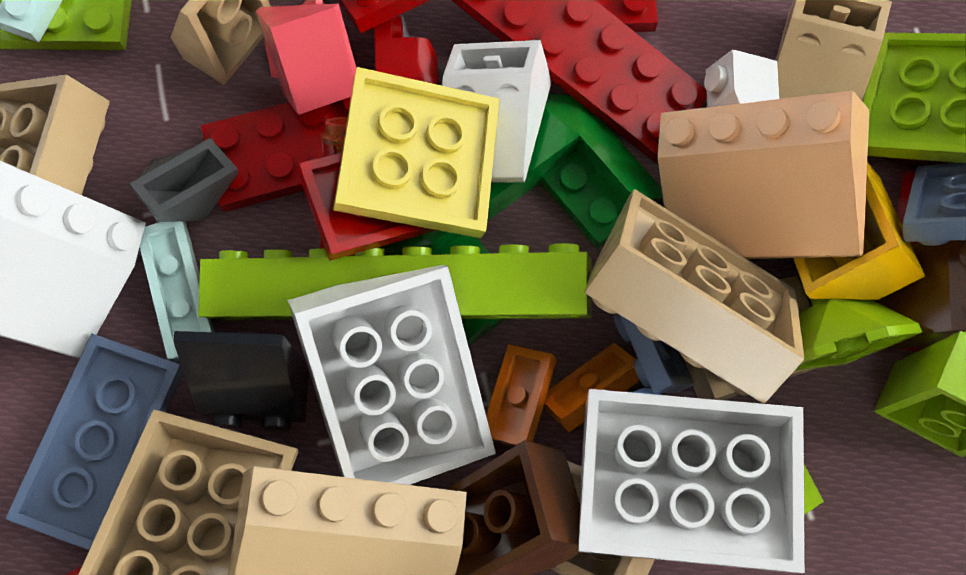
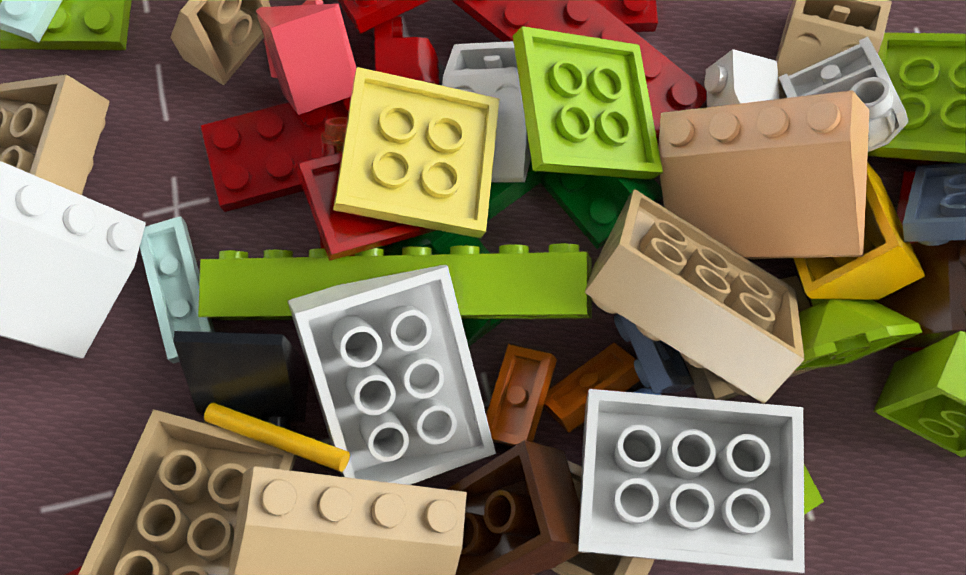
sand blue plate [5,334,183,550] -> none
dark grey slope [129,138,238,222] -> none
none -> yellow bar [204,403,350,472]
none -> lime plate [513,26,663,180]
none -> white slope [778,37,909,152]

